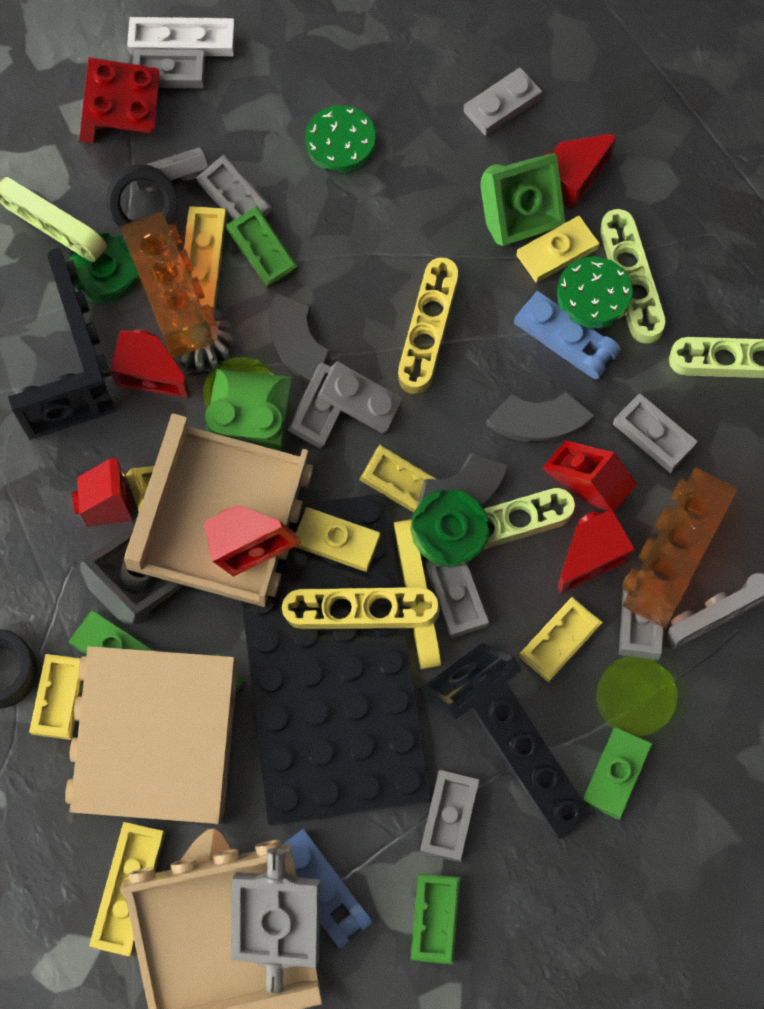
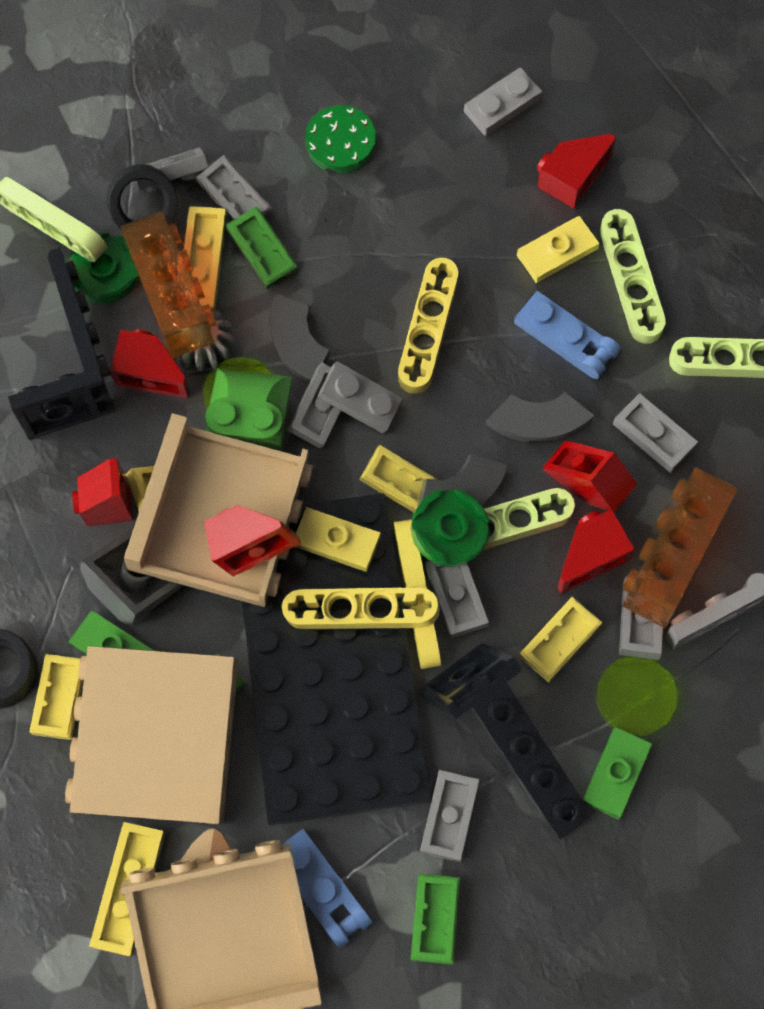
red bracket [79,57,160,144] -> none
white plate [127,17,236,56] -> none
light grey plate [132,49,205,88] -> none
light grey plate [232,848,321,993] -> none
bright green slope [480,153,565,246] -> none
green tile [556,256,633,328] -> none

